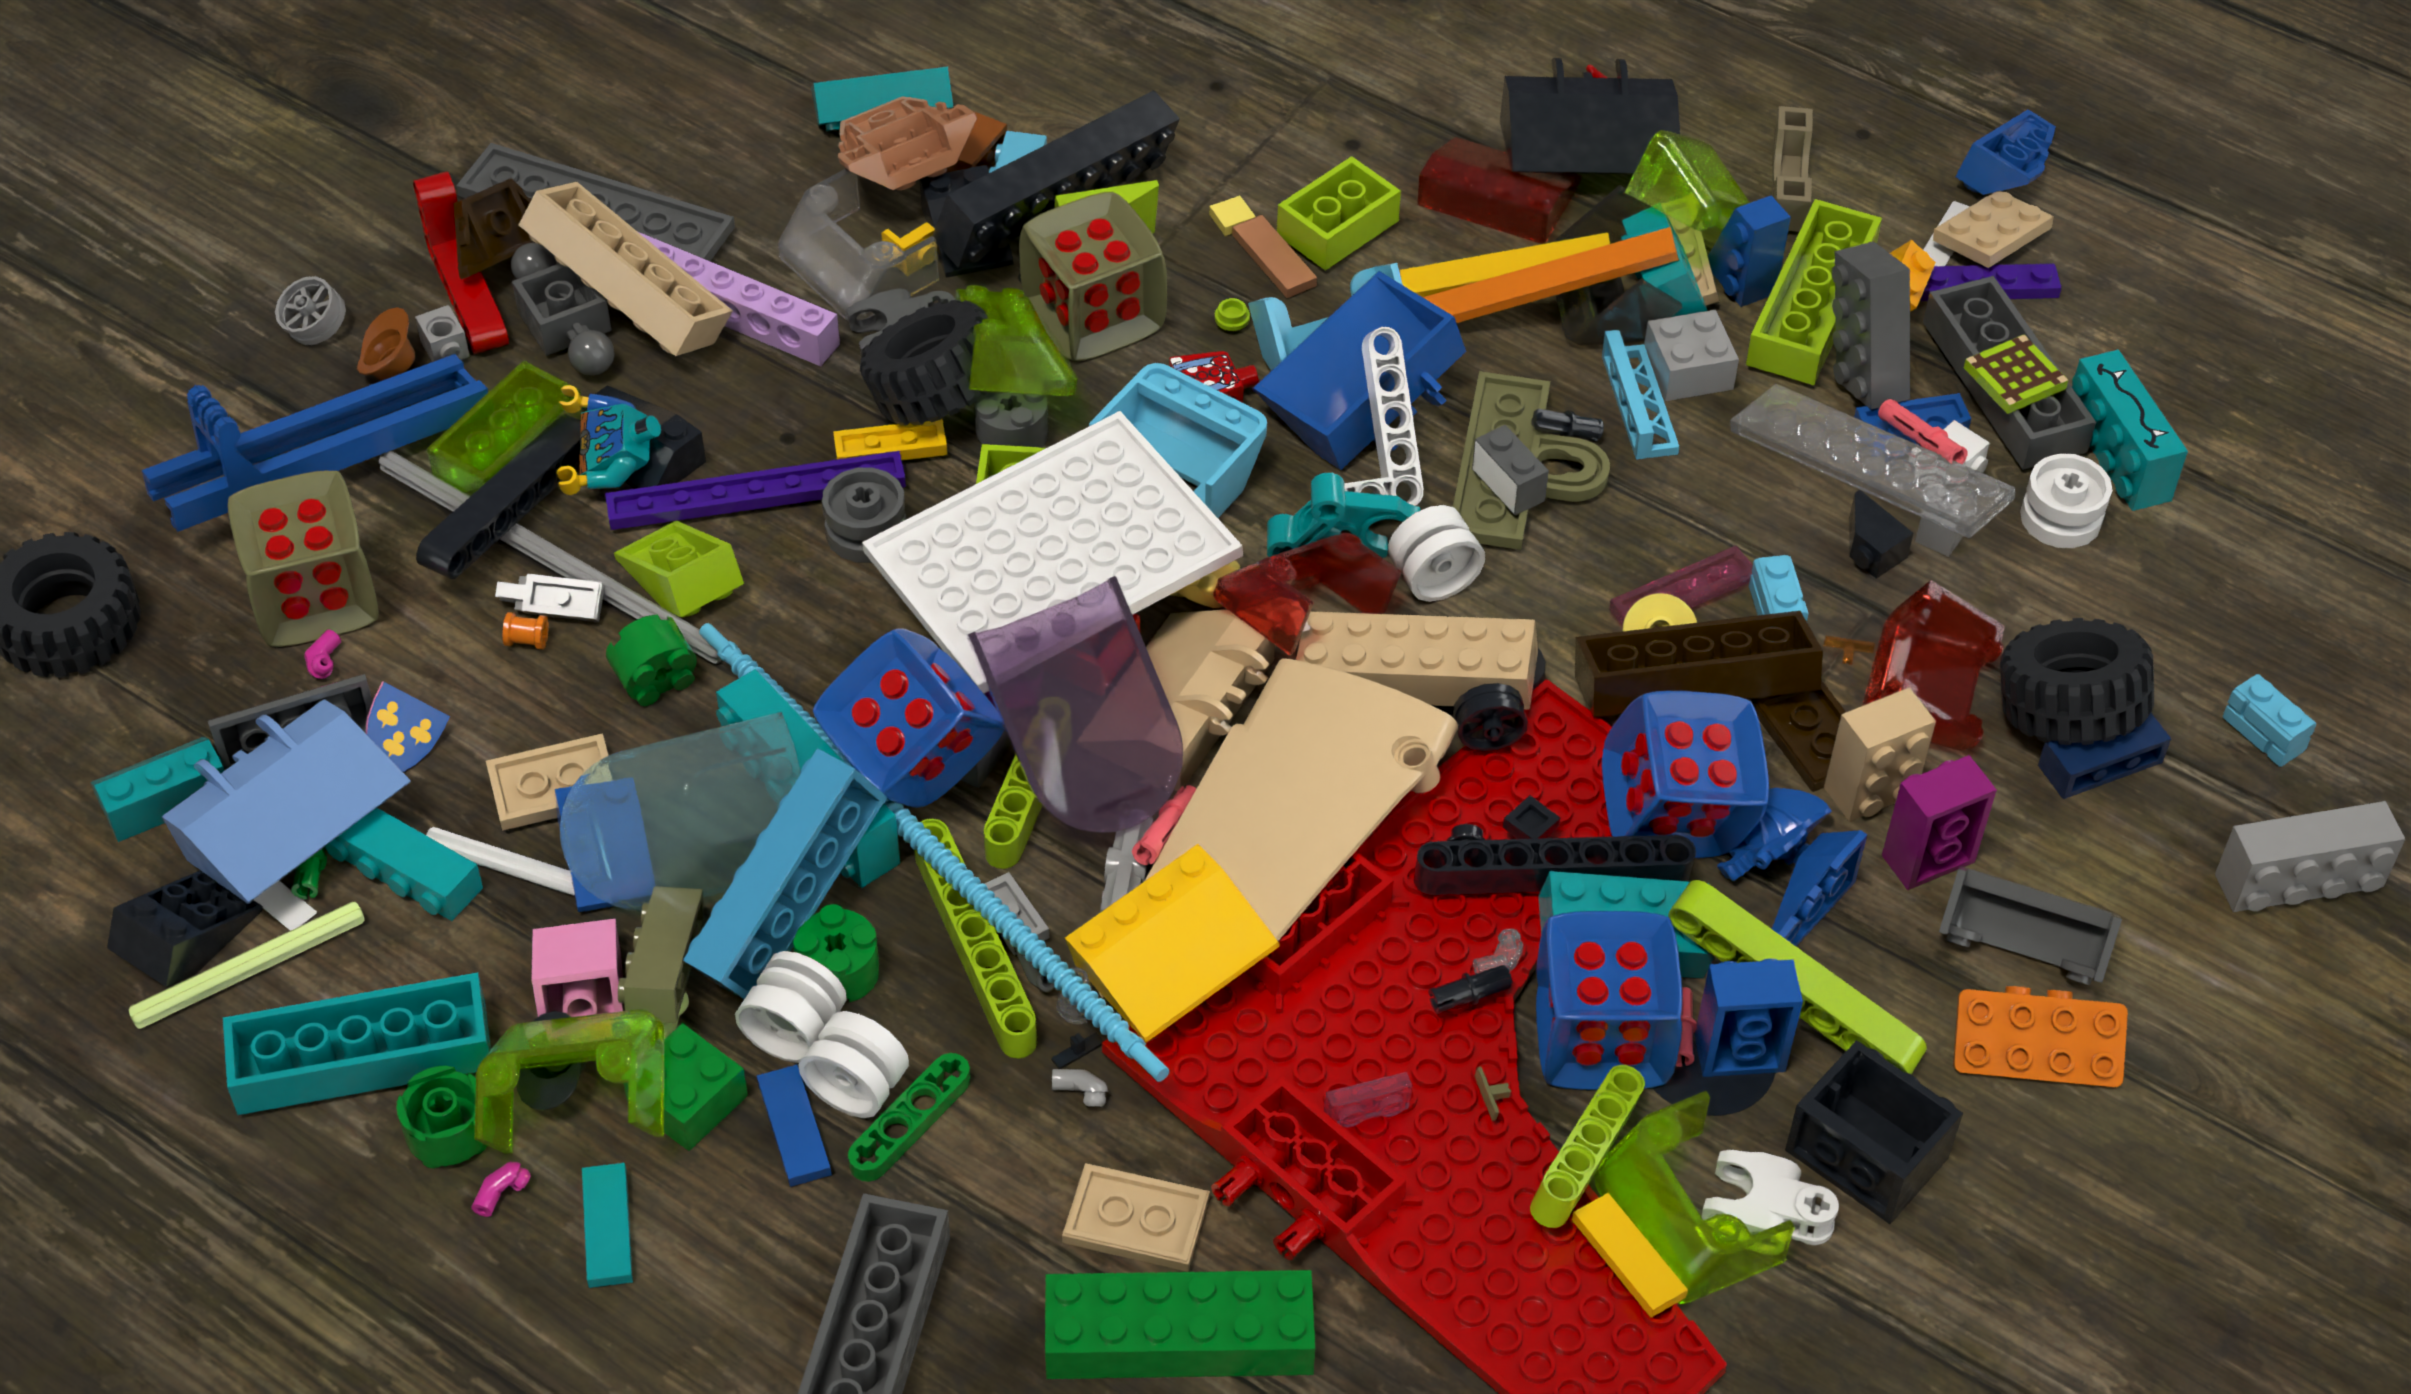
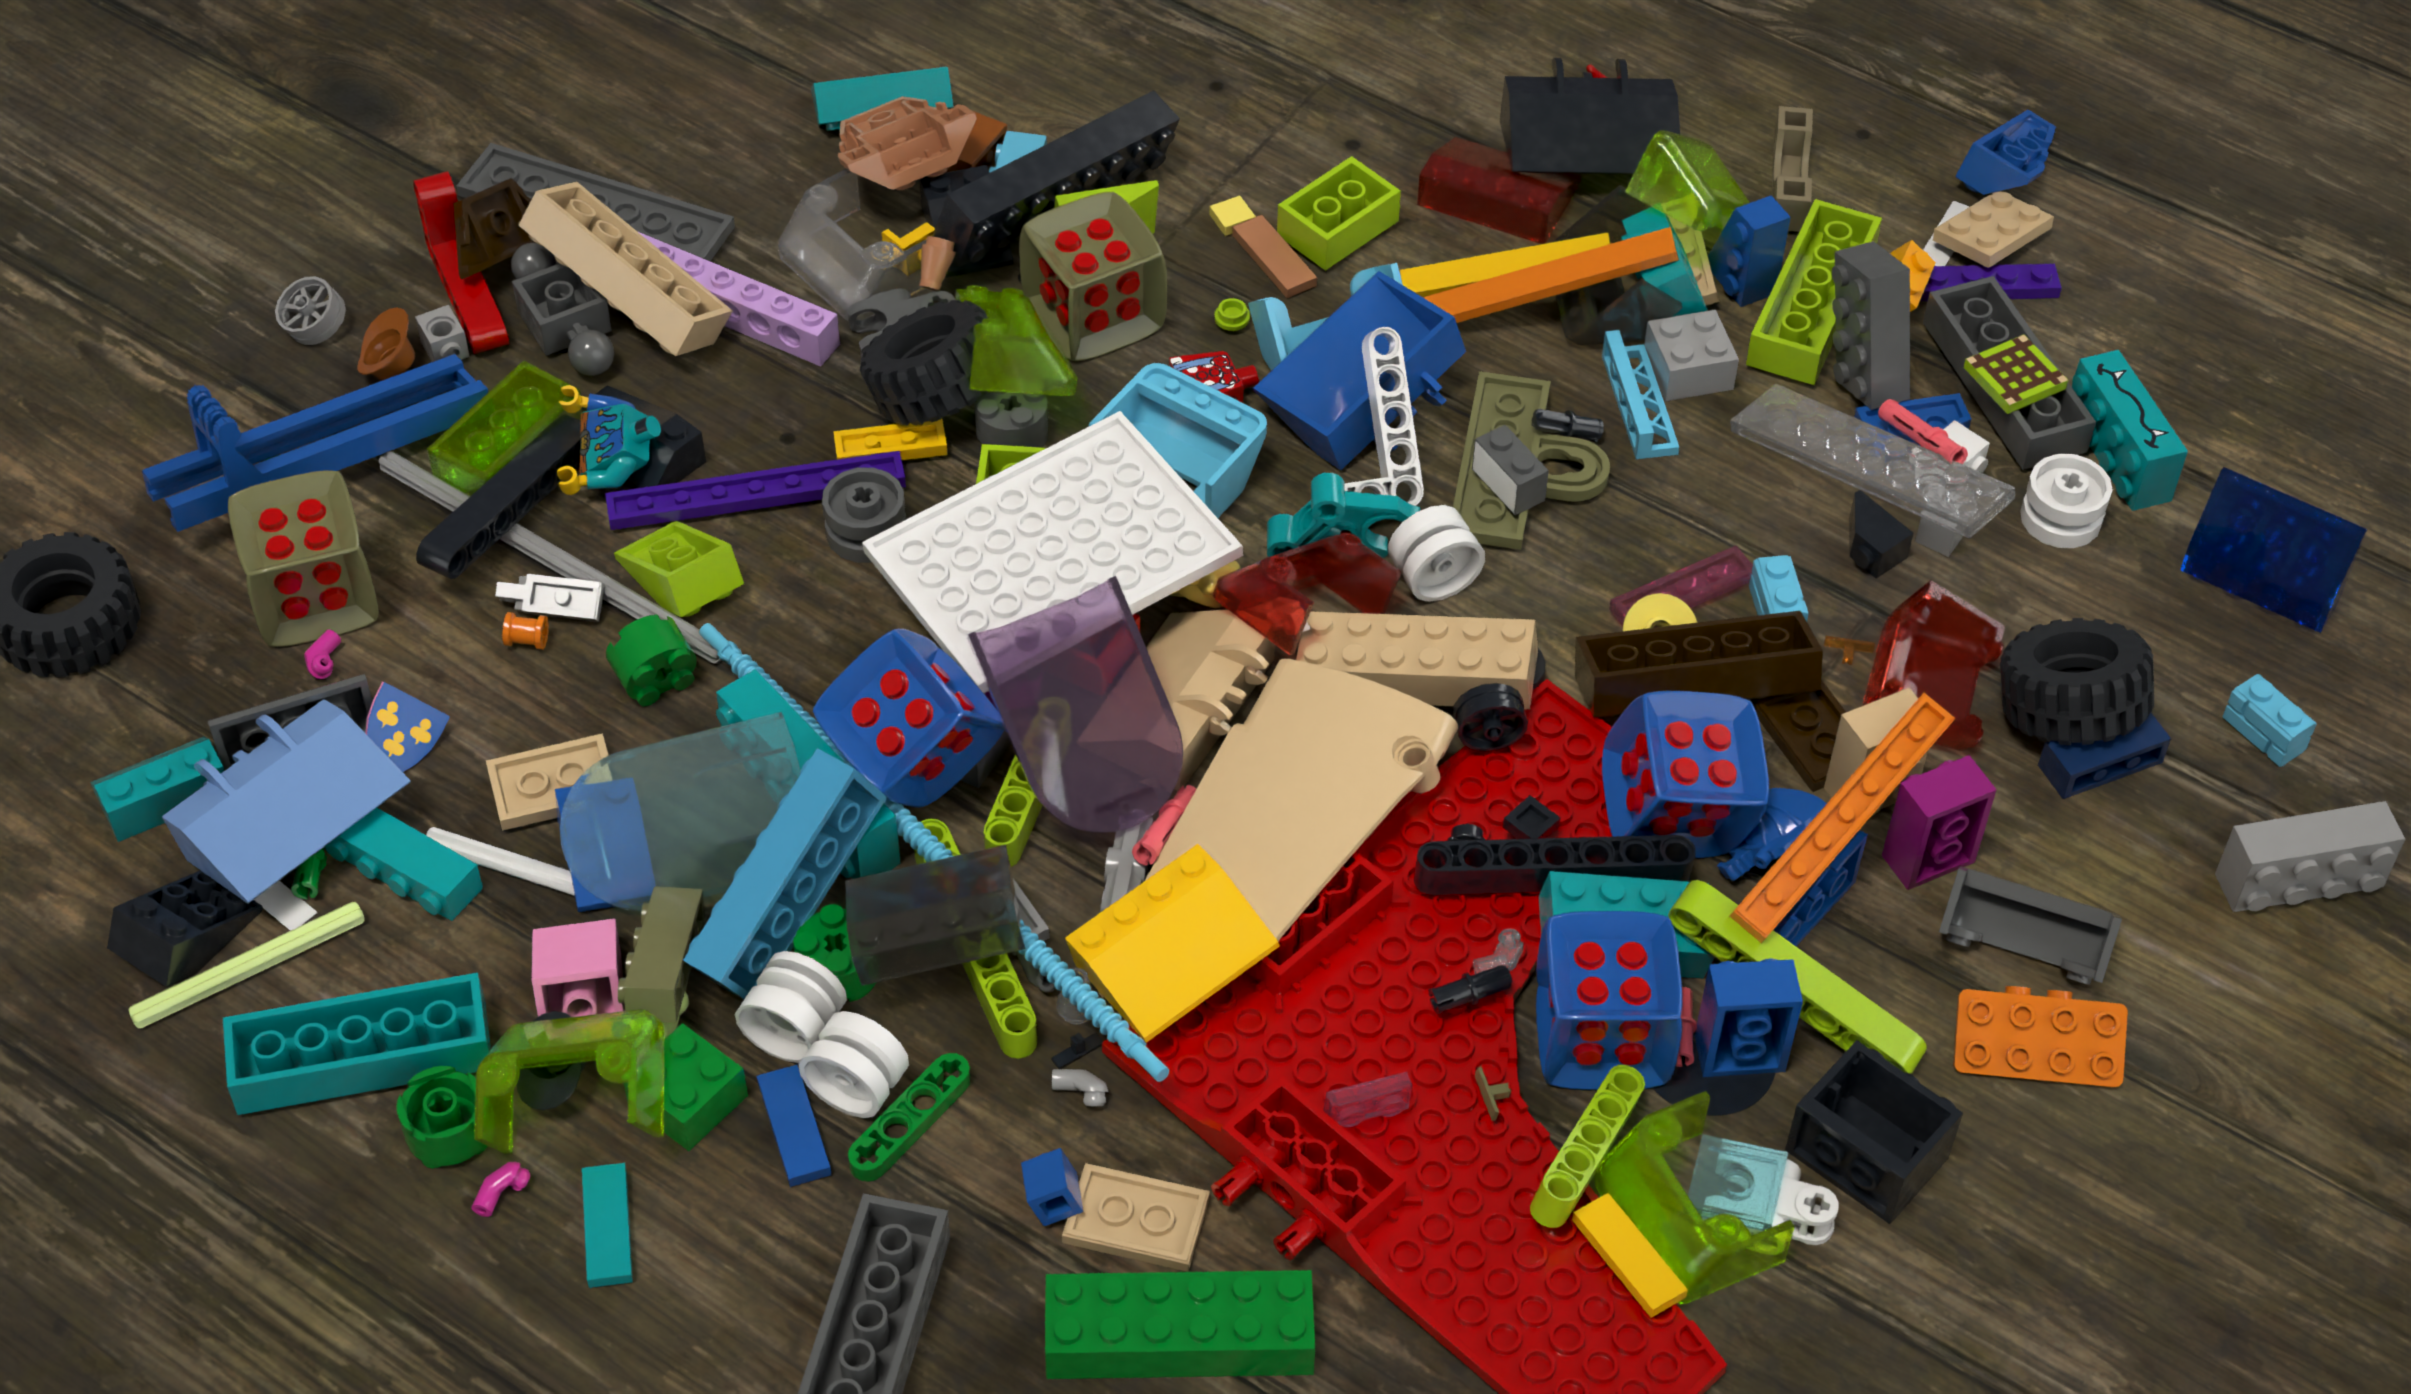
none -> clear smoke slope [846,845,1026,986]
none -> nougat cone [919,236,956,291]
none -> blue brick [1021,1148,1084,1226]
none -> clear light blue tile [1685,1134,1788,1233]
none -> orange tile [1730,693,1955,943]
none -> clear blue slope [2180,467,2367,633]

